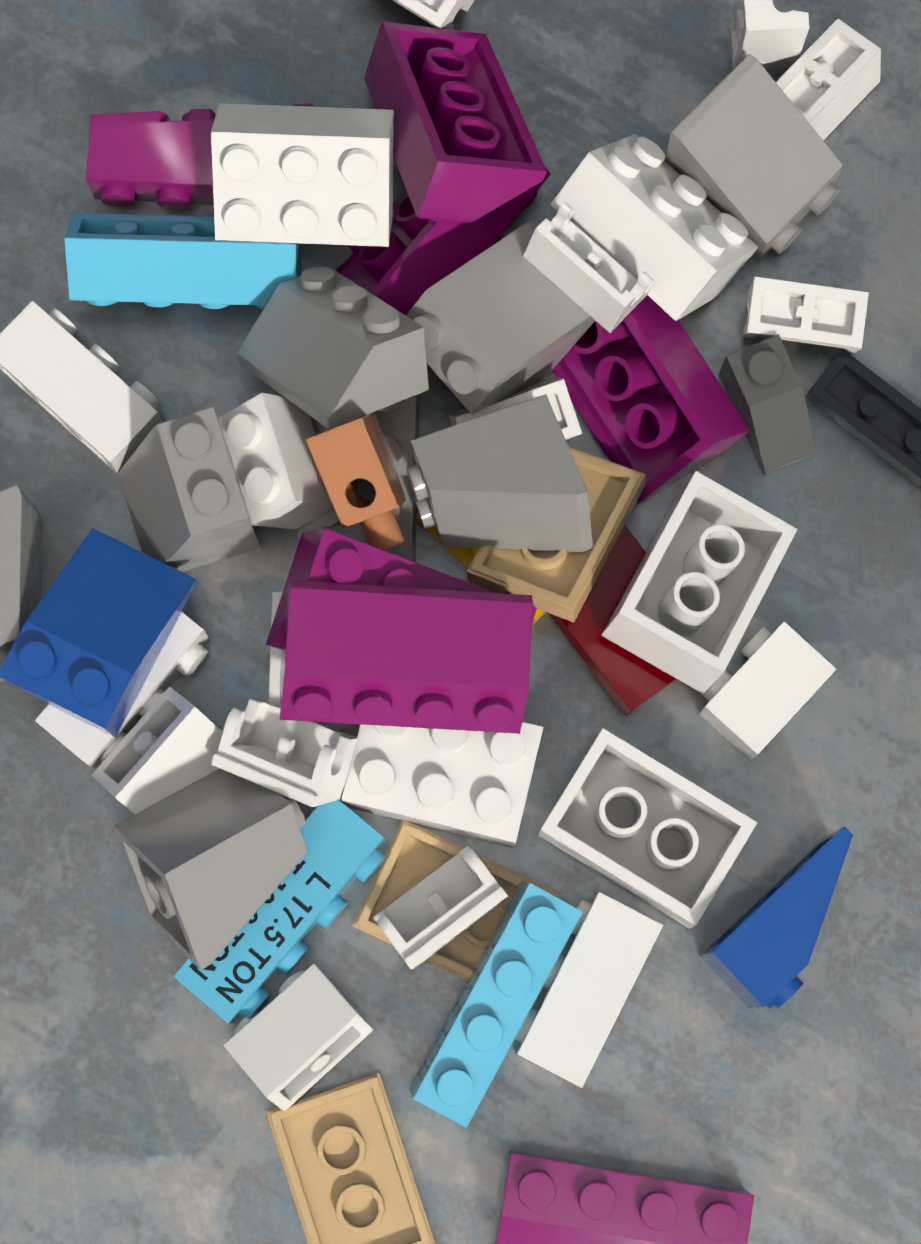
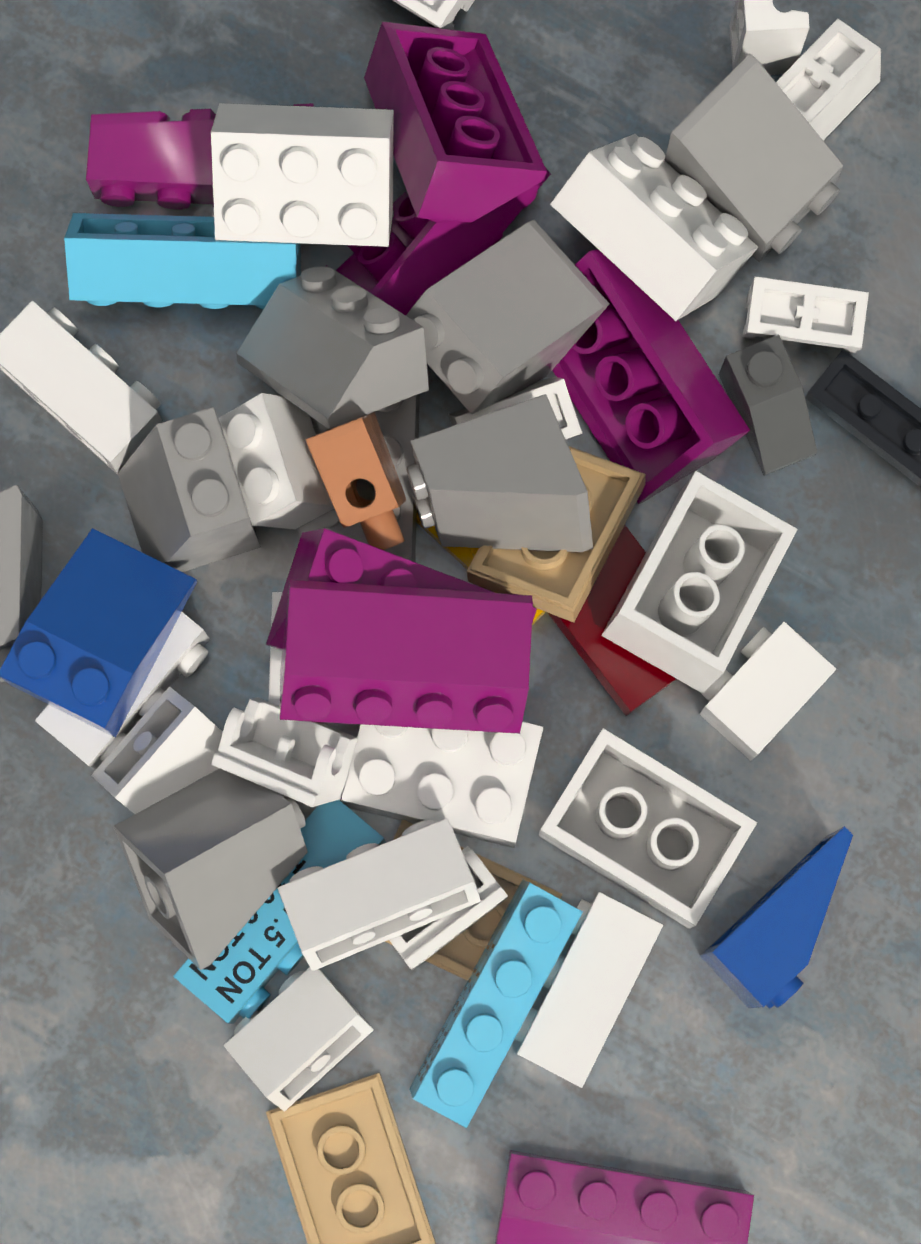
white hinge [523,202,654,333] -> none
none -> white brick [277,818,481,971]

